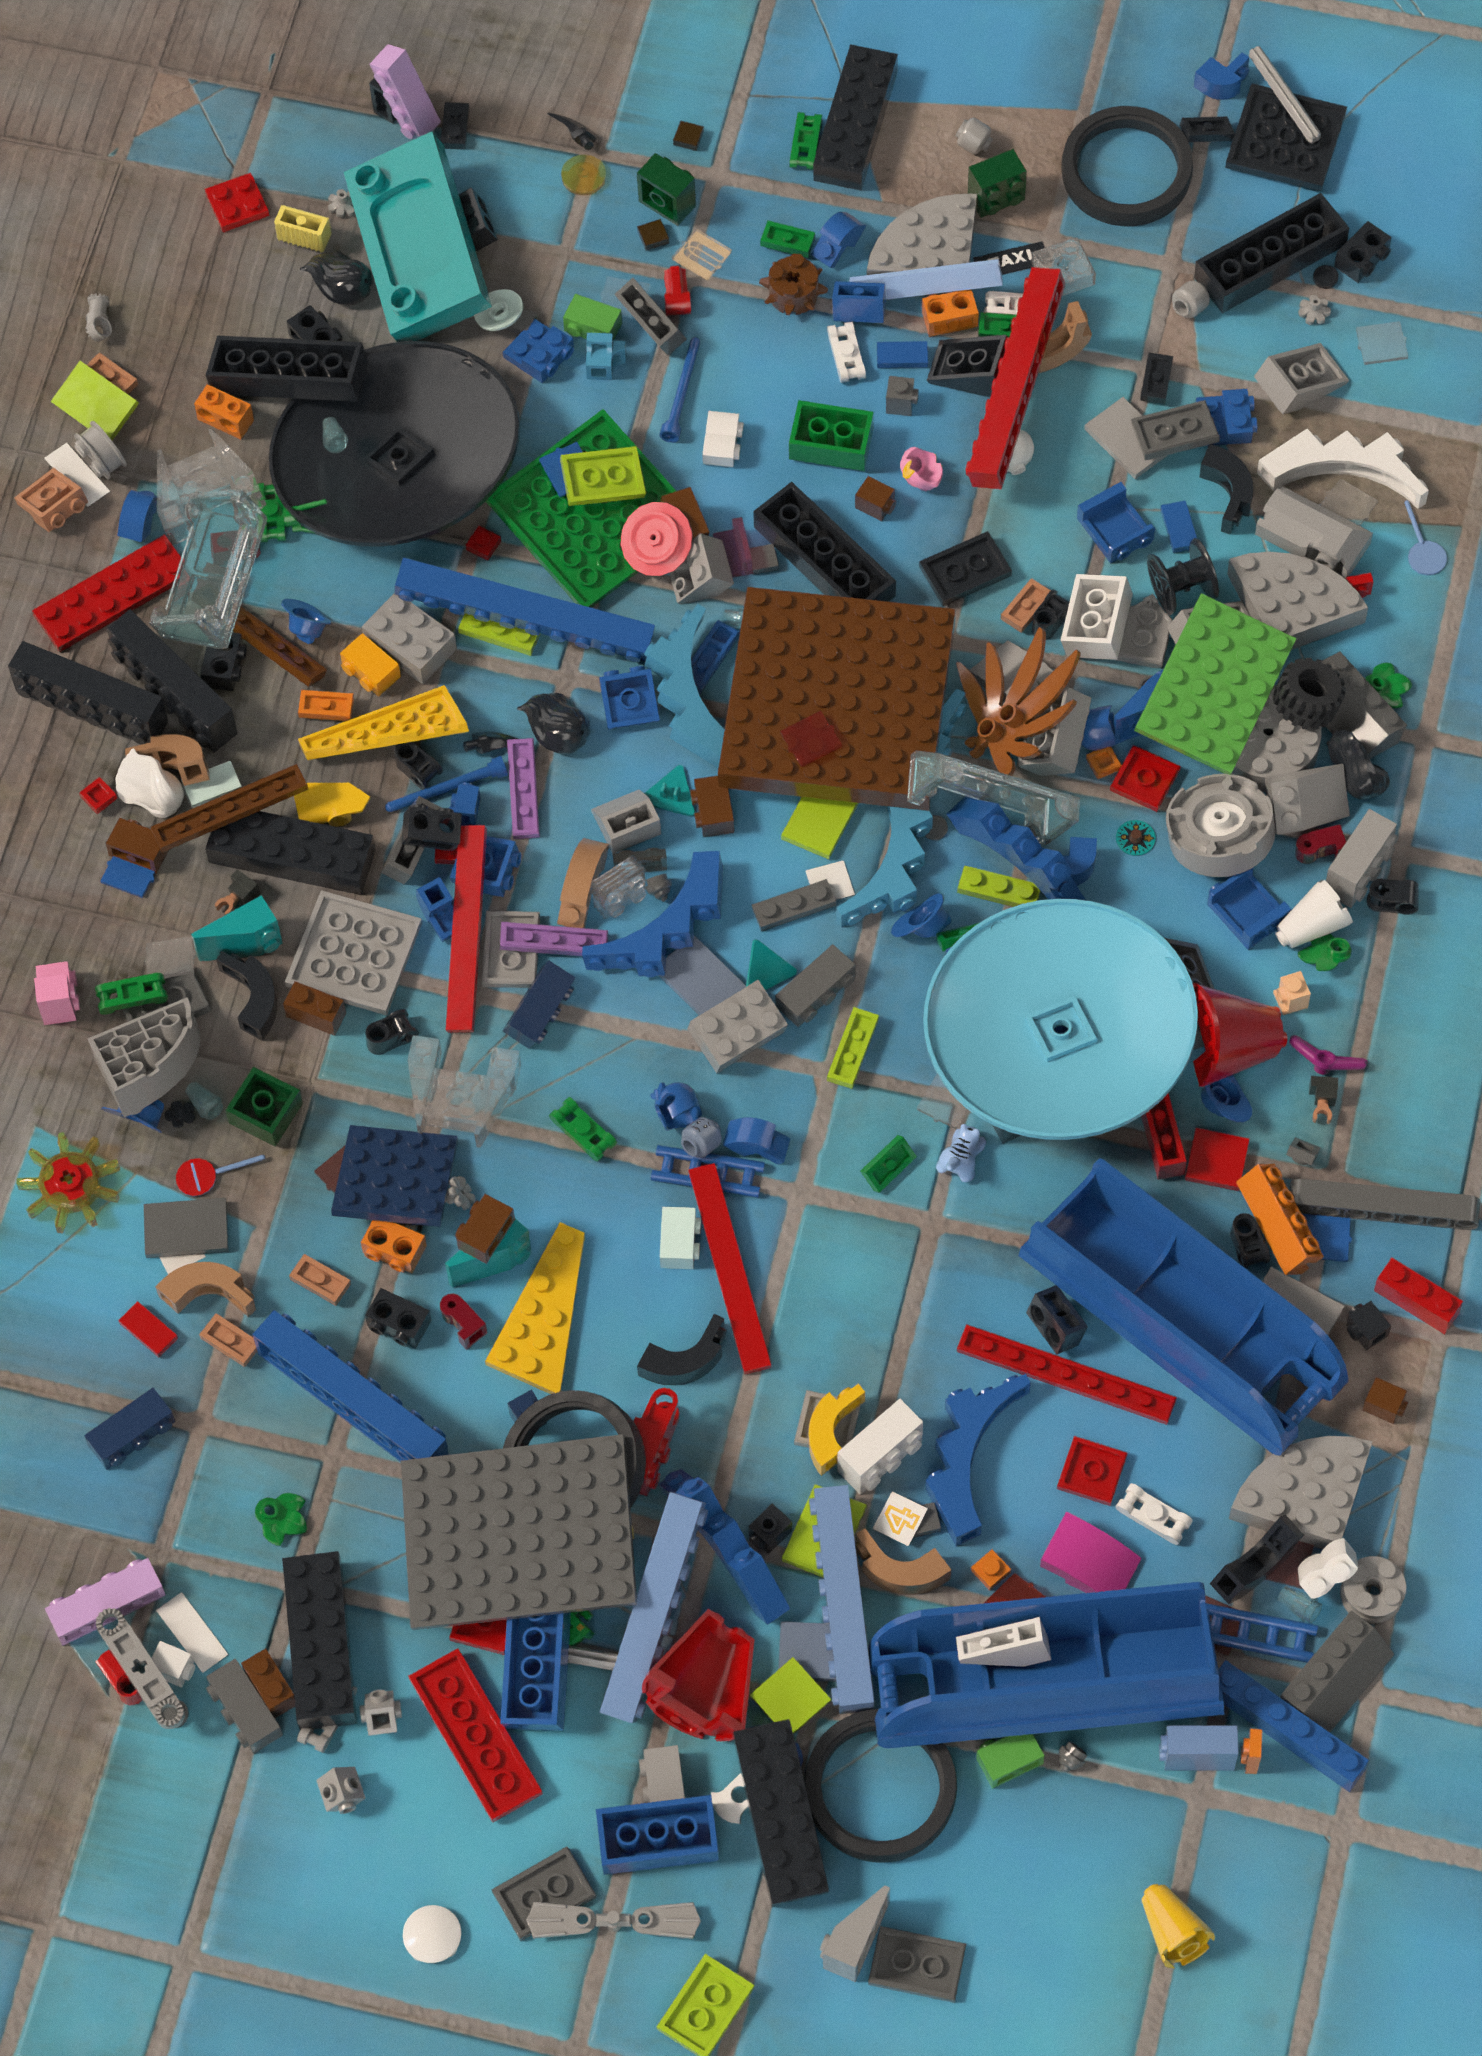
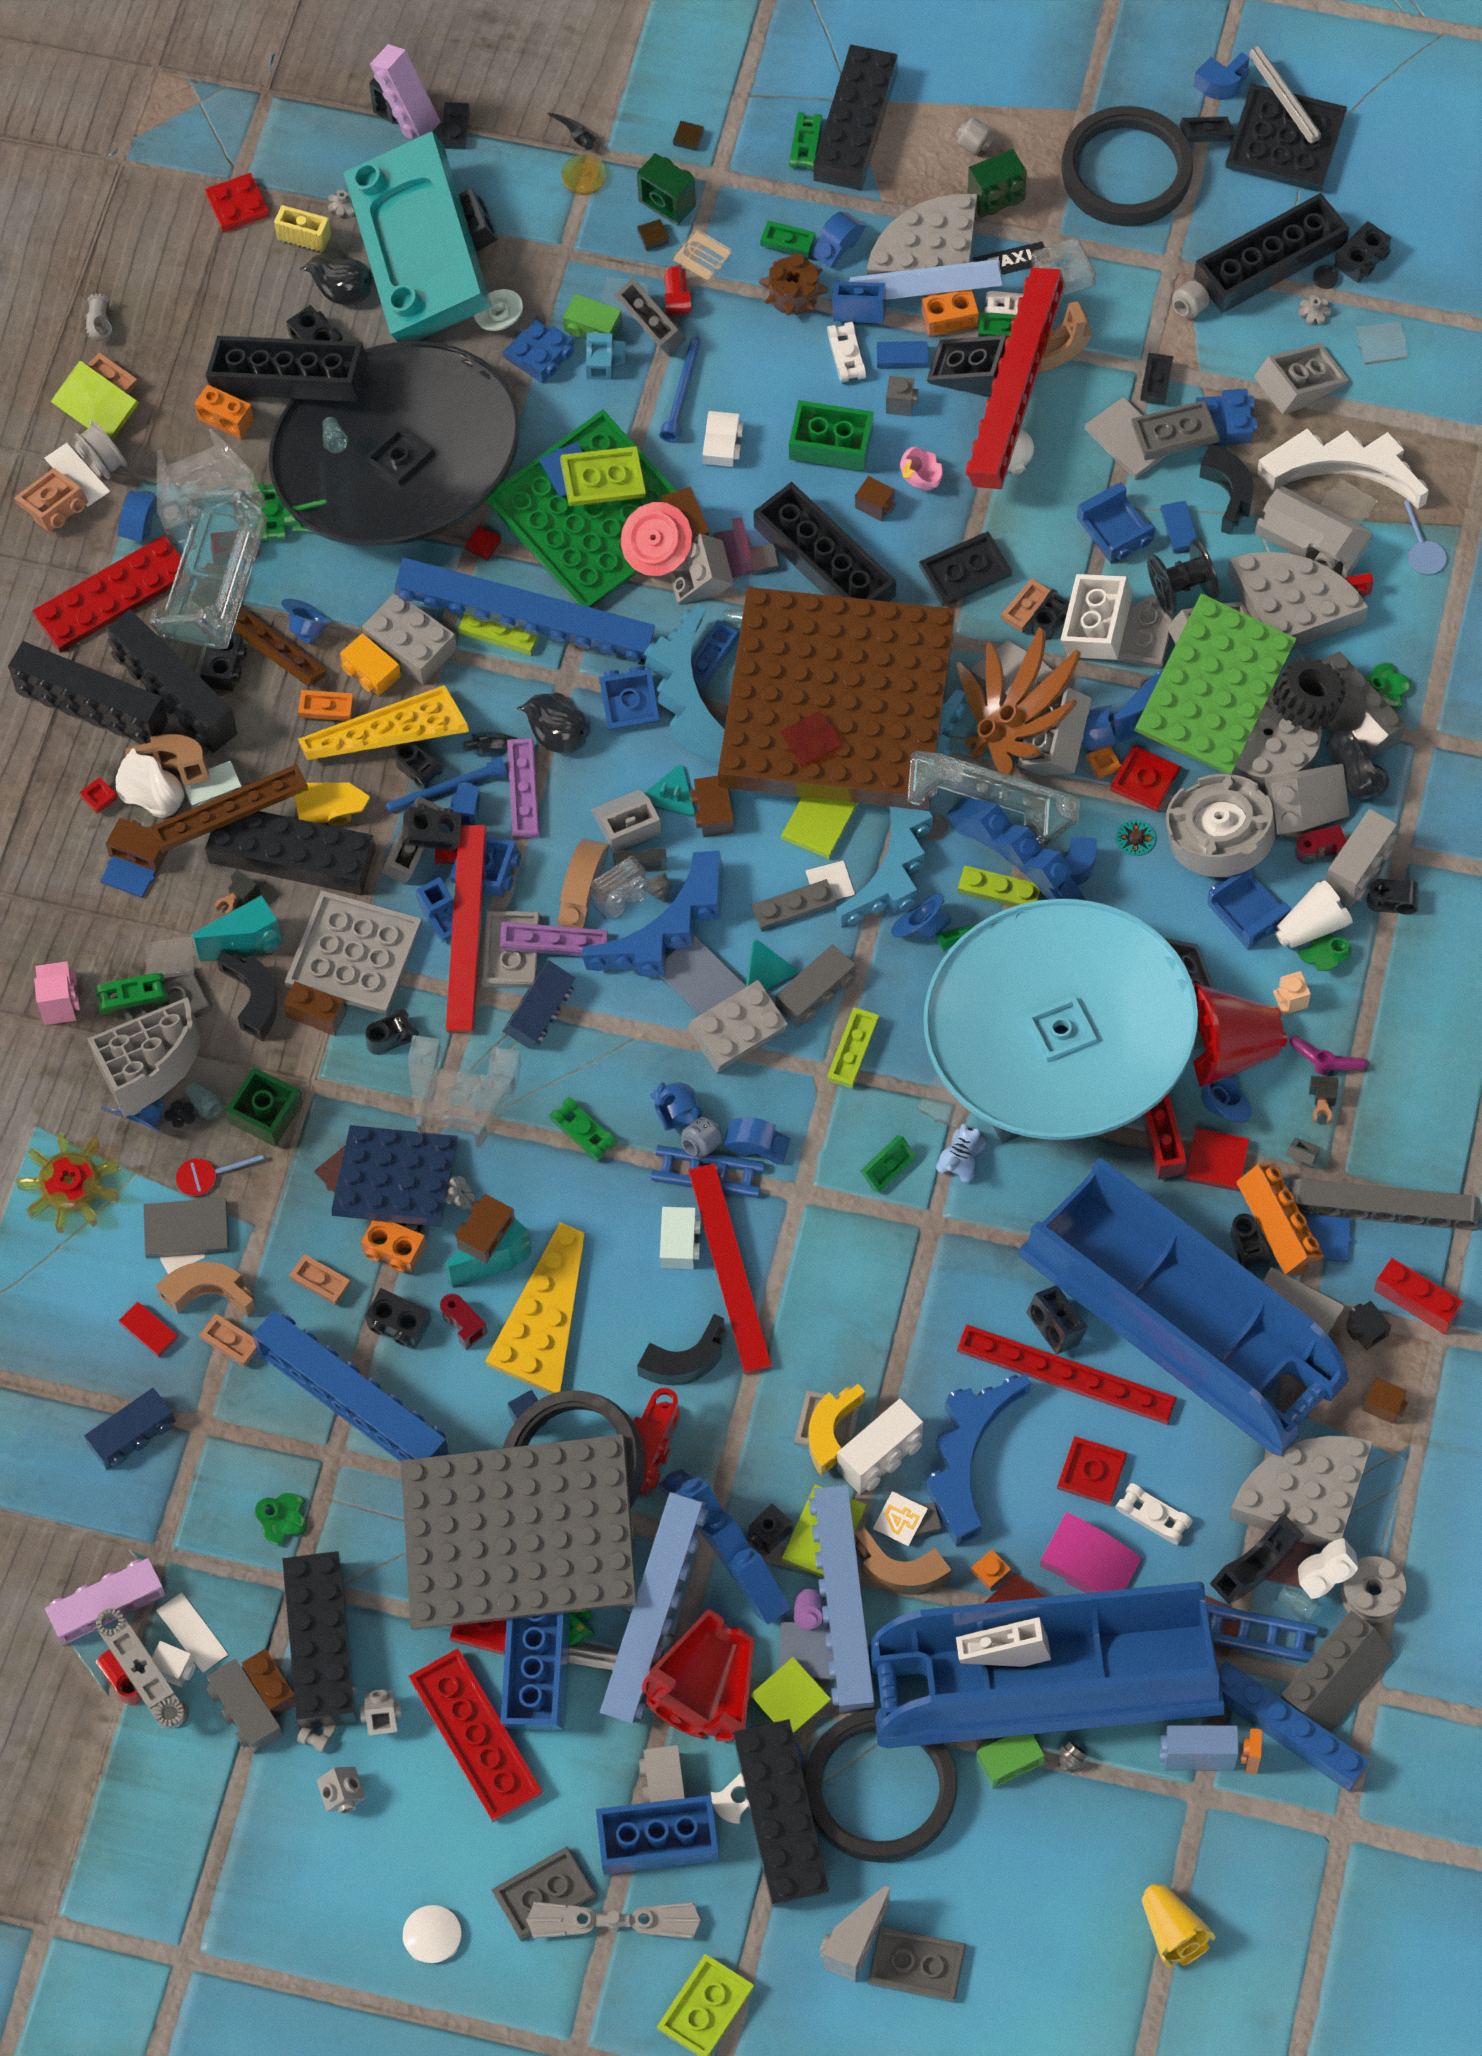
none -> medium lavender brick [794,1589,823,1630]

